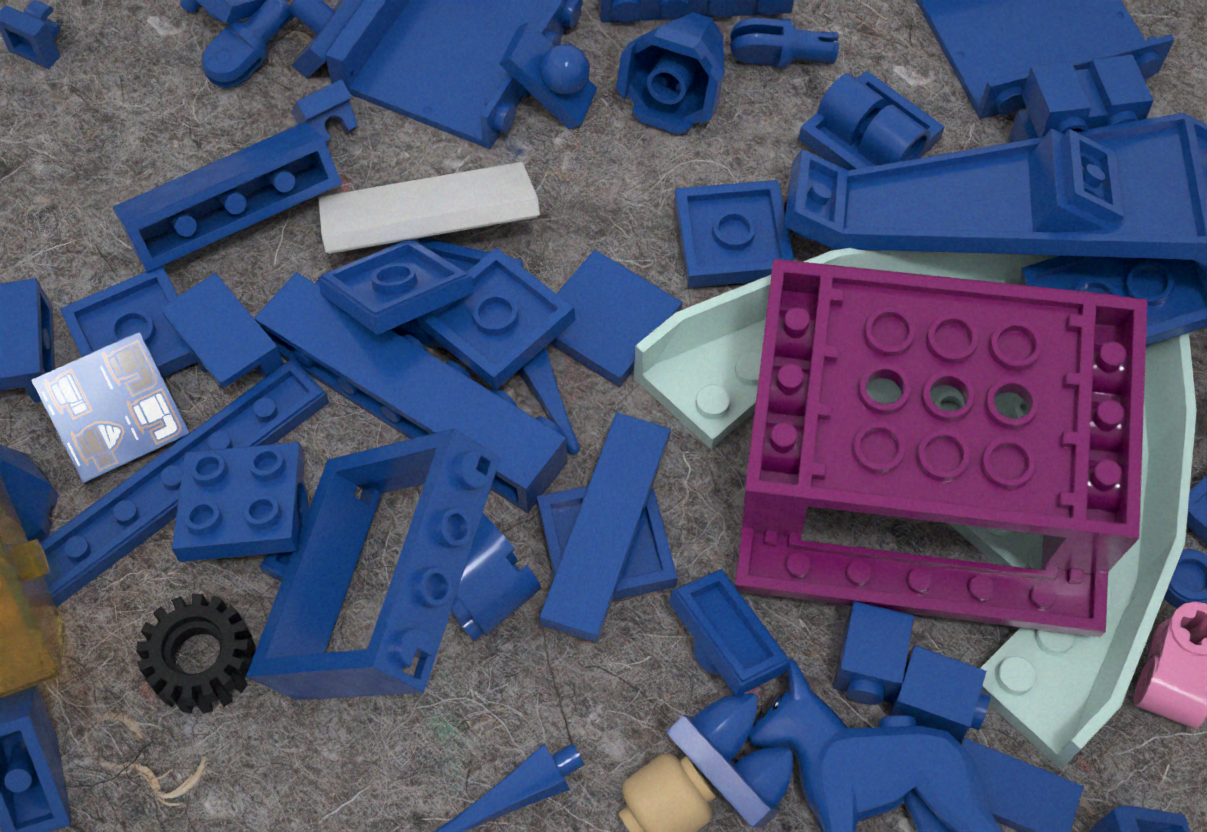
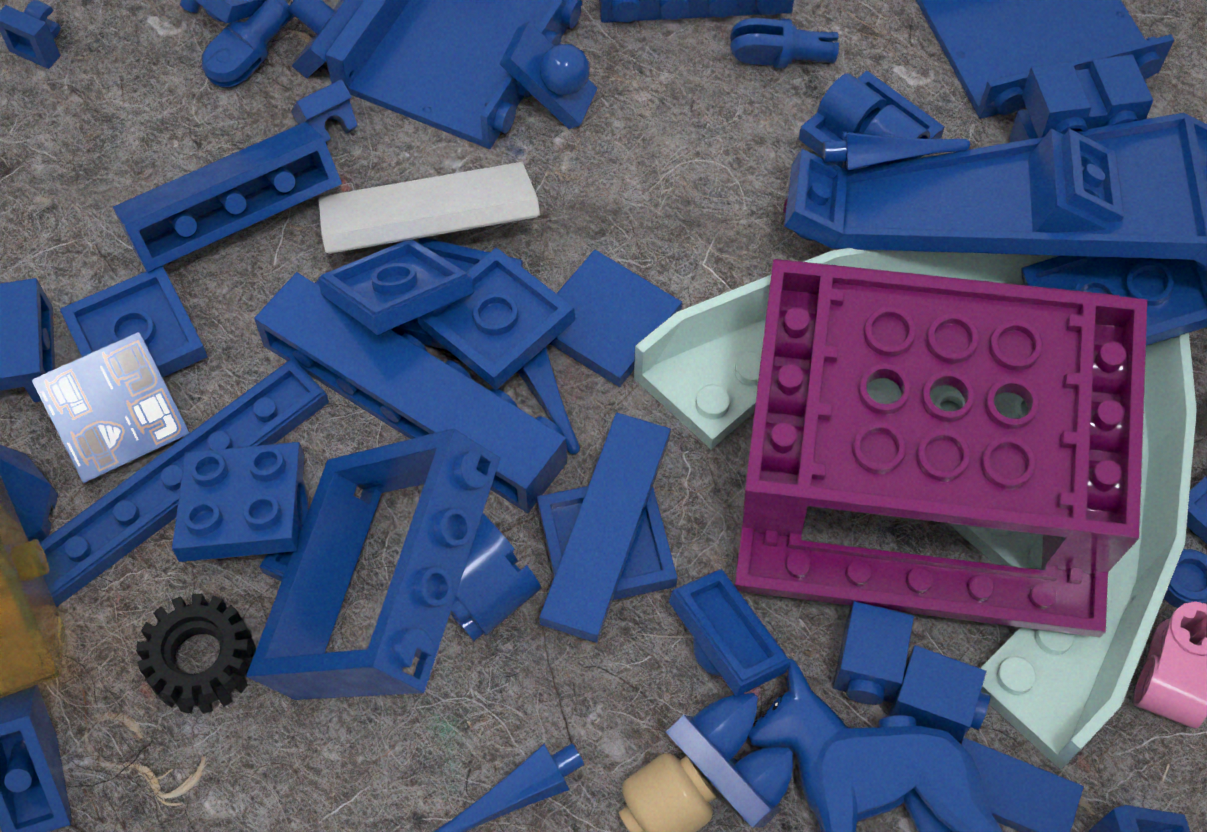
blue panel [161,273,283,387] -> none
blue cone [616,13,724,134] -> none
blue plate [674,180,794,288] -> none
none -> blue piece [823,132,970,170]

